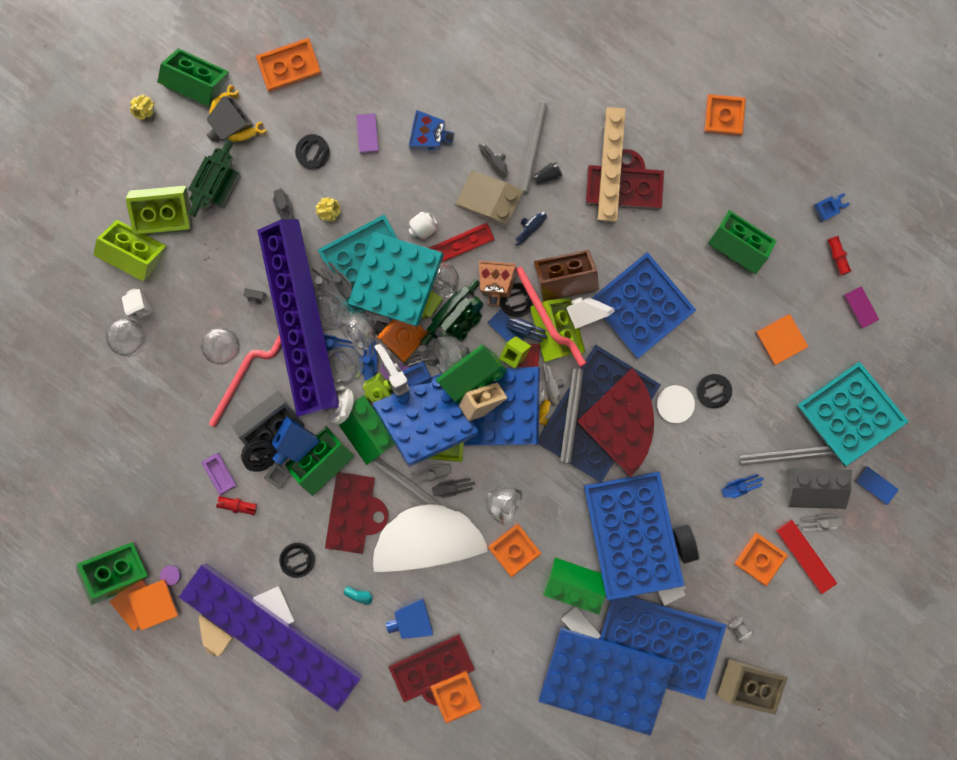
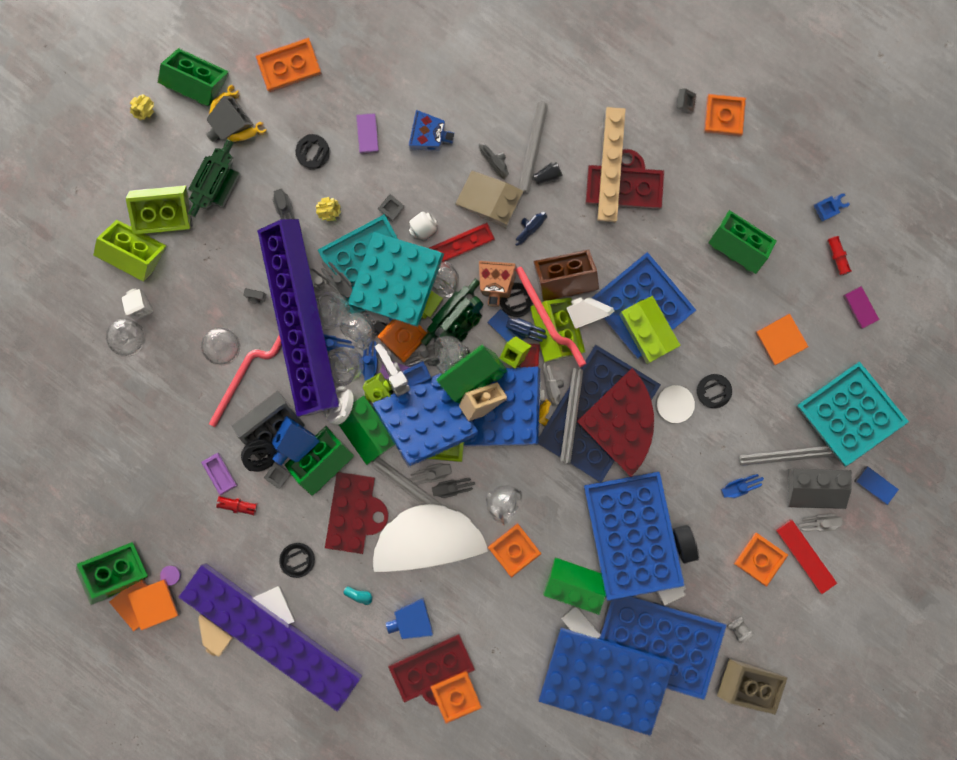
none -> dark grey plate [378,194,405,221]
none -> lime slope [619,296,681,364]
none -> dark grey plate [677,88,696,113]

